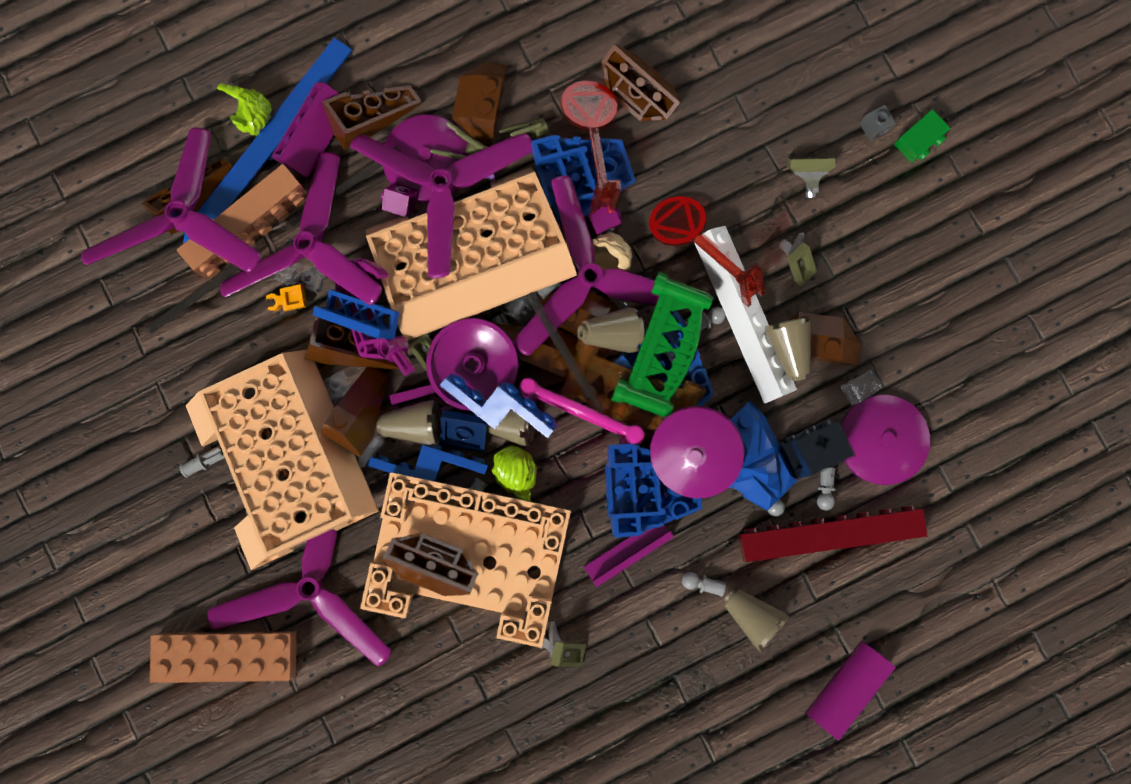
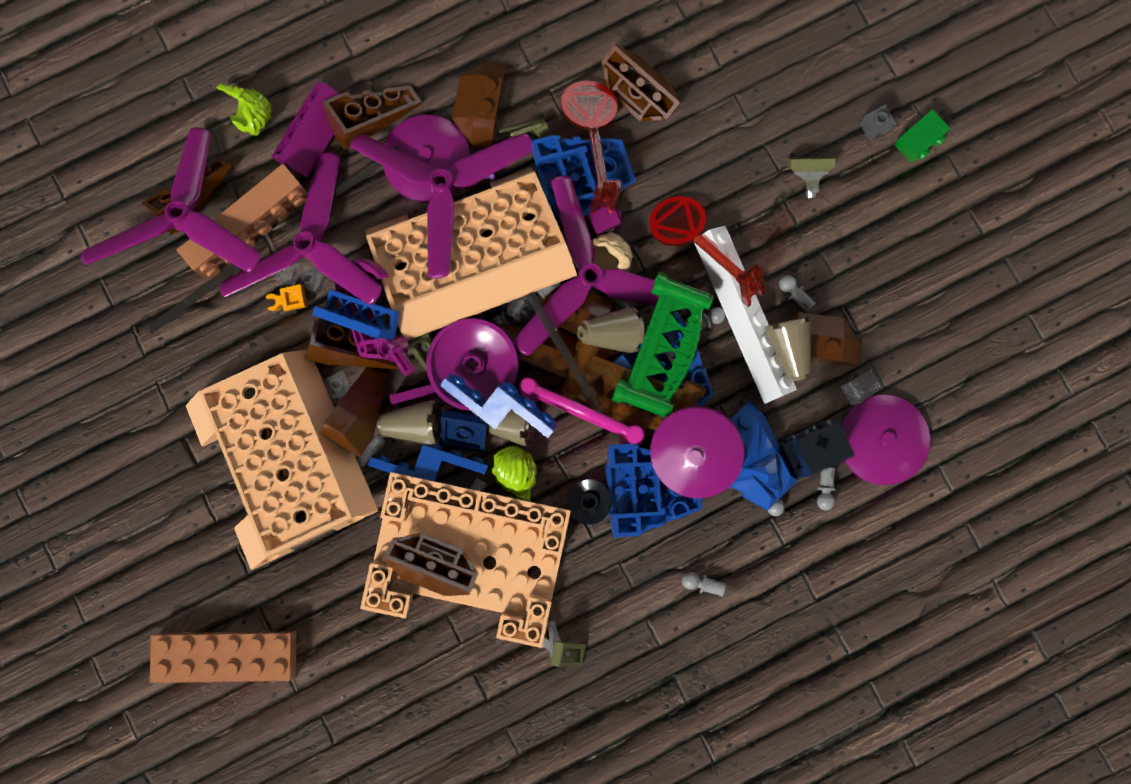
light grey axle [179,447,225,478] -> none
blue piece [183,38,352,244] -> none
magenta piece [208,529,391,666] -> none
magenta brick [381,183,418,217] -> none
olive plant [430,121,488,159] -> none
magenta fence [584,524,674,587] -> none
dark tan cone [724,589,789,652] -> none
dark red brick [738,505,928,562] -> none
olive piece [779,233,817,286] -> none
magenta brick [805,641,896,741] -> none
none -> black dish [568,479,612,525]
none -> light grey pin [779,275,816,313]

